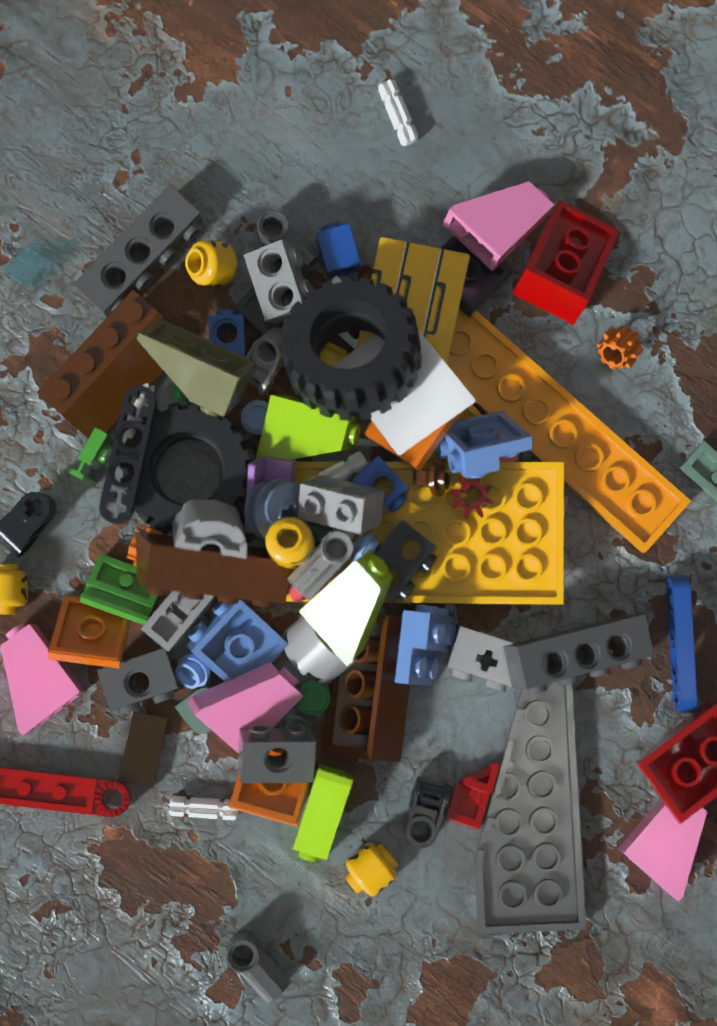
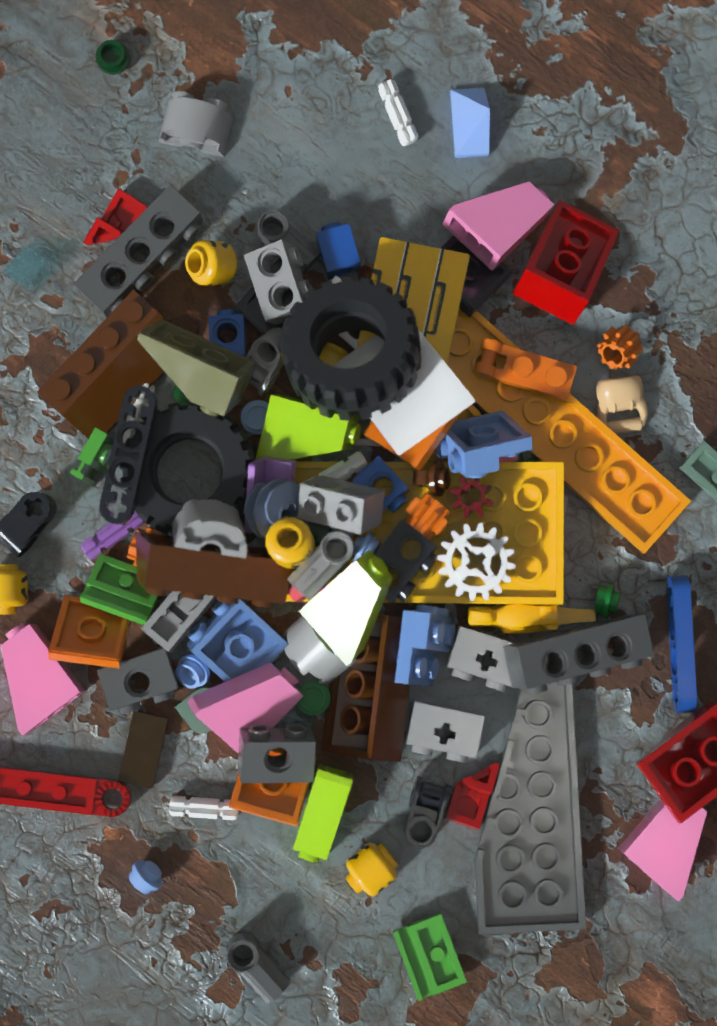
none -> medium lavender axle [81,511,145,560]
none -> red slope [83,188,148,246]
none -> dark green plate [95,40,130,75]
none -> light blue plate [129,860,163,894]
none -> light grey cylinder [158,91,233,157]
none -> bright green plate [393,911,467,1001]
none -> orange gear [404,493,451,540]
none -> light grey brick [405,700,485,763]
none -> white gear [437,523,515,601]
none -> light blue slope [450,88,490,158]
none -> yellow animal [468,604,596,633]
none -> orange plate [473,338,577,402]
none -> green plate [595,583,621,618]
none -> tan piece [596,375,648,434]

